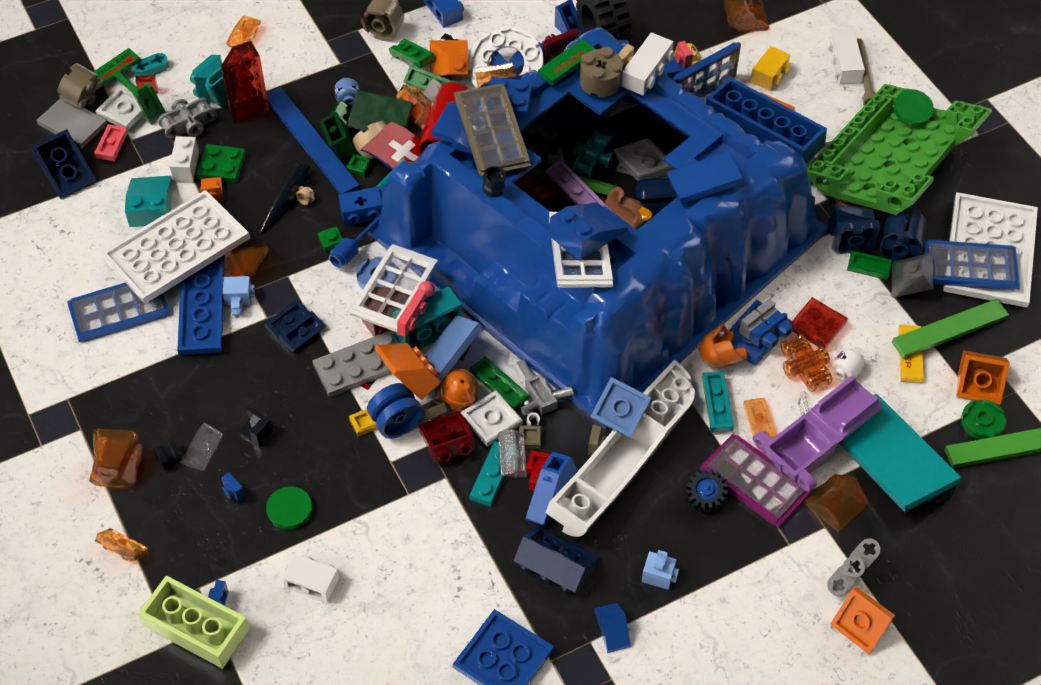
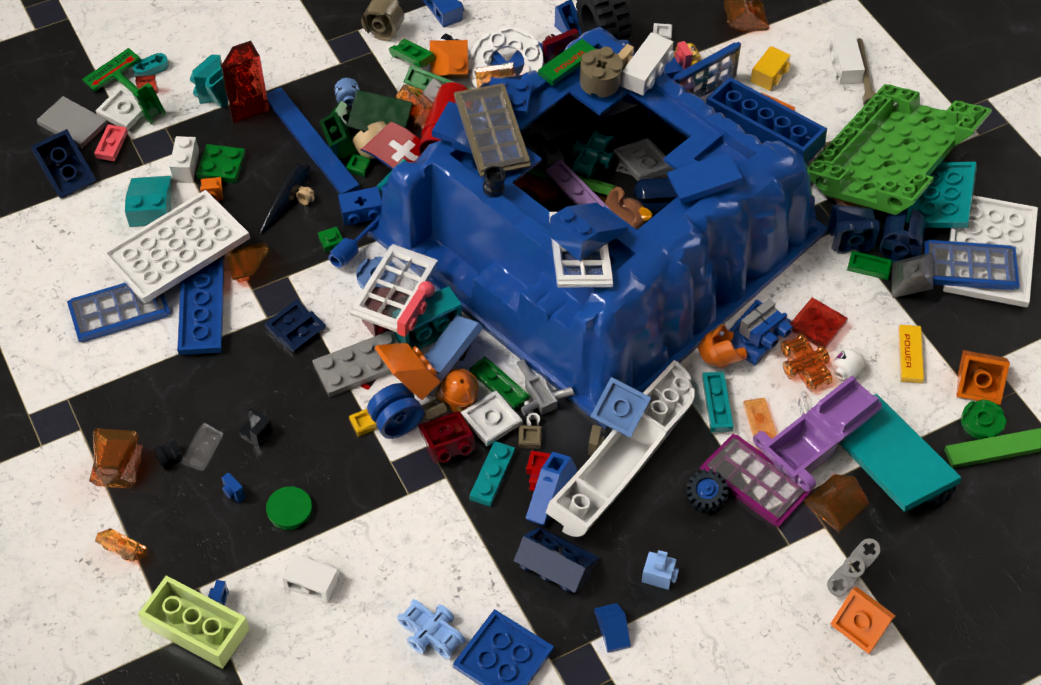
dark tan brick [57,63,103,109] -> none
light grey axle [158,97,217,138] -> none
light blue brick [223,276,255,316] -> none
clear orange slope [226,15,261,51] -> none
clear slope [498,429,527,478] -> none
bright green tile [892,299,1009,358] -> none
green tile [894,89,934,126] -> none
none -> light blue axle [397,599,465,659]
none -> white tile [653,23,672,40]
none -> teal plate [906,162,977,228]

